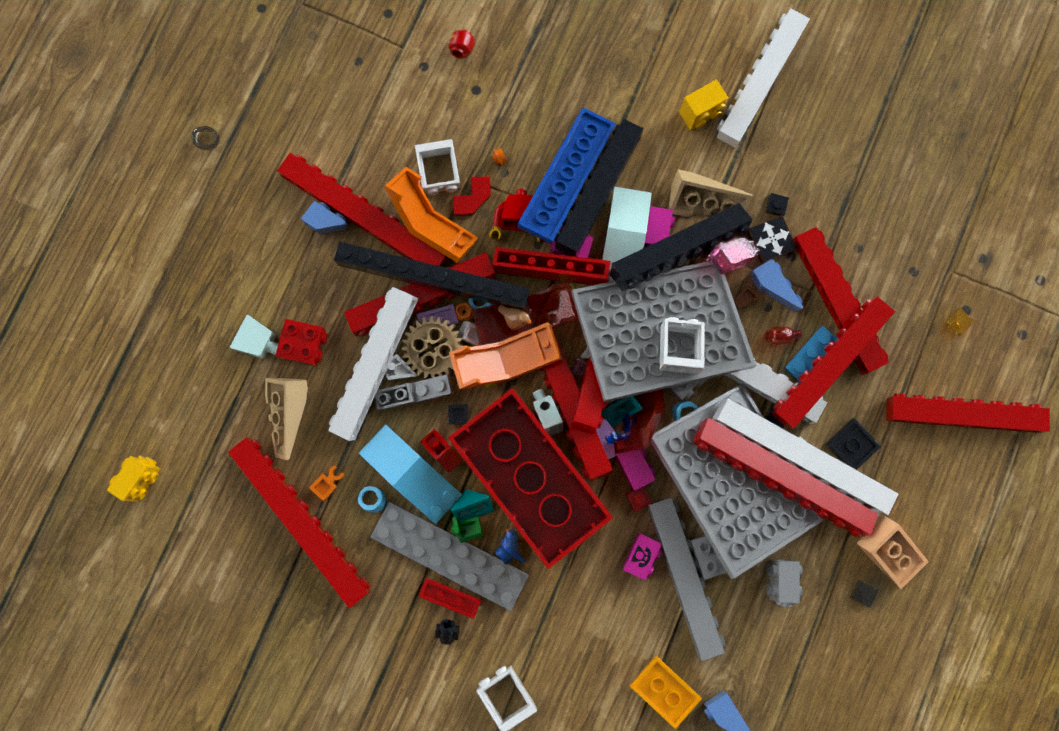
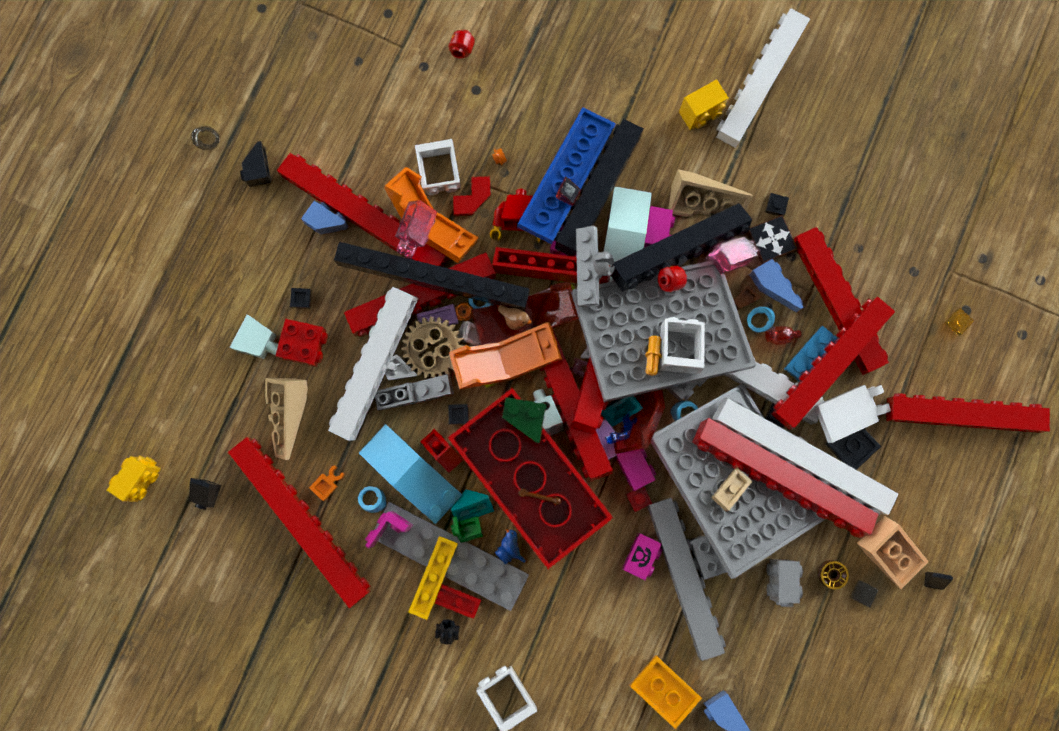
none -> black slope [189,478,222,510]
none -> black slope [240,141,272,187]
none -> black plate [290,288,312,309]
none -> dark pink bracket [365,511,413,548]
none -> clear pink brick [395,200,437,259]
none -> yellow plate [408,536,458,620]
none -> dark green wing [502,397,546,444]
none -> reddish brown hinge [519,489,561,505]
none -> slope [556,177,581,206]
none -> light grey plate [576,226,615,307]
none -> light orange axle [645,335,662,376]
none -> red head [658,266,687,292]
none -> tan plate [711,468,752,512]
none -> medium azure piece [747,307,775,332]
none -> white tile [814,385,891,443]
none -> reddish brown wheel [817,560,849,590]
none -> black slope [924,572,953,590]

